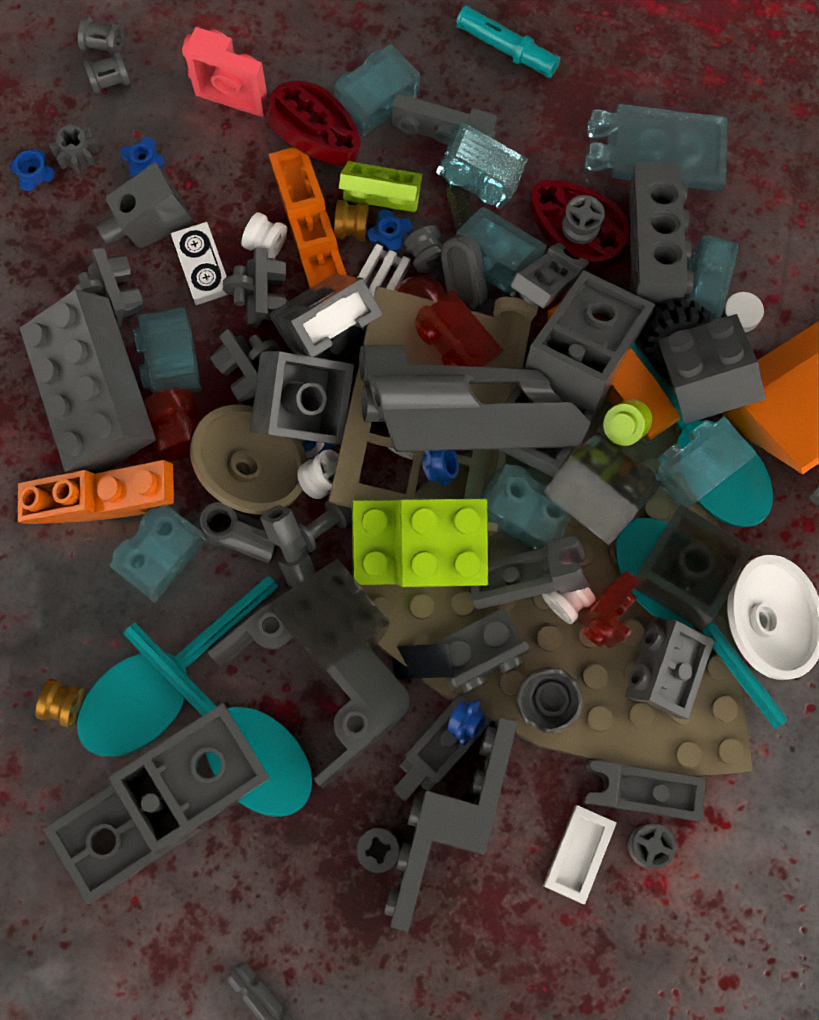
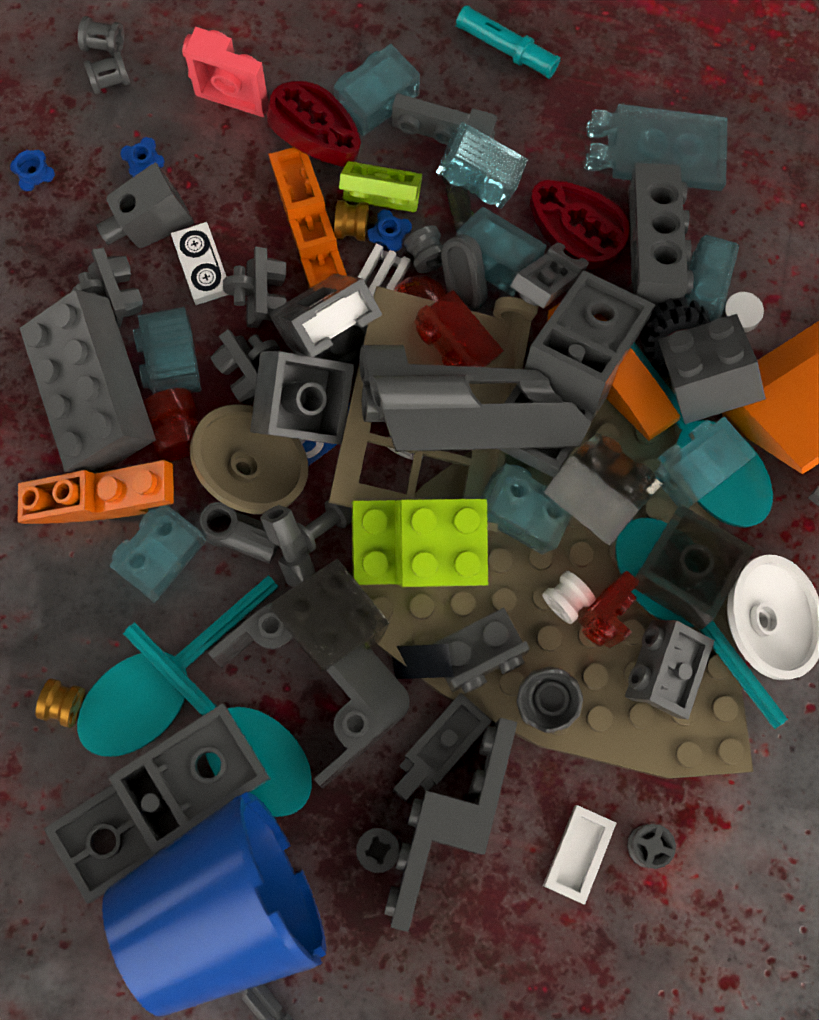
dark grey gear [49,122,100,173] -> none
white wheel [242,212,287,259] -> none
white wheel [298,450,339,499] -> none
blue plate [422,450,459,487] -> none
blue plate [448,700,485,746] -> none
dark grey plate [471,536,590,609] -> none
dark grey wheel [562,195,604,244] -> none
dark grey plate [582,760,706,822] -> none
lime brick [603,399,652,446] -> none
none -> blue cone [102,792,326,1017]

